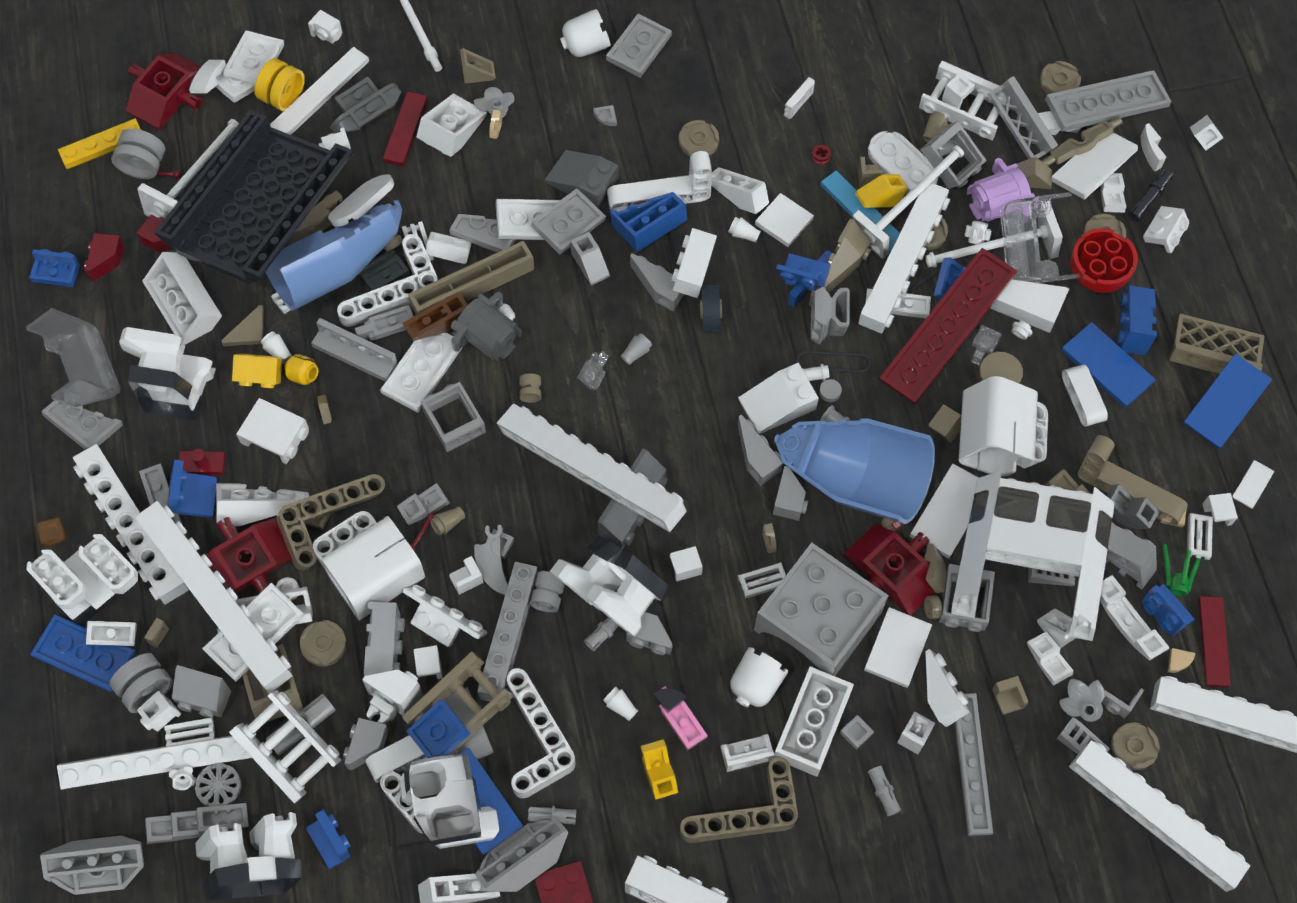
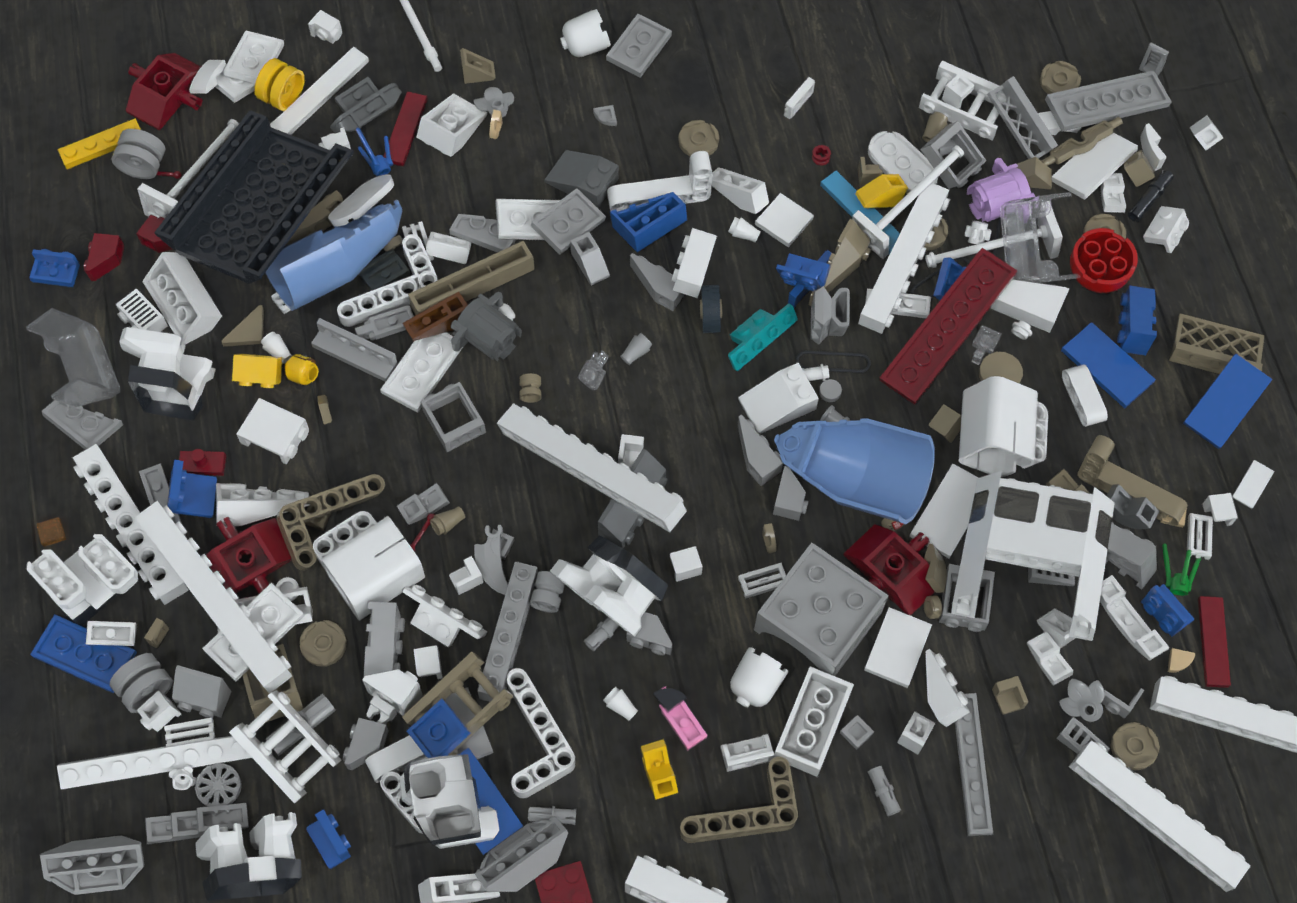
none -> white brick [116,289,168,332]
none -> blue plant [356,128,393,177]
none -> white panel [618,434,644,468]
none -> teal bracket [728,304,798,371]
none -> dark tan panel [1124,150,1155,187]
none -> light grey slope [1139,43,1169,77]

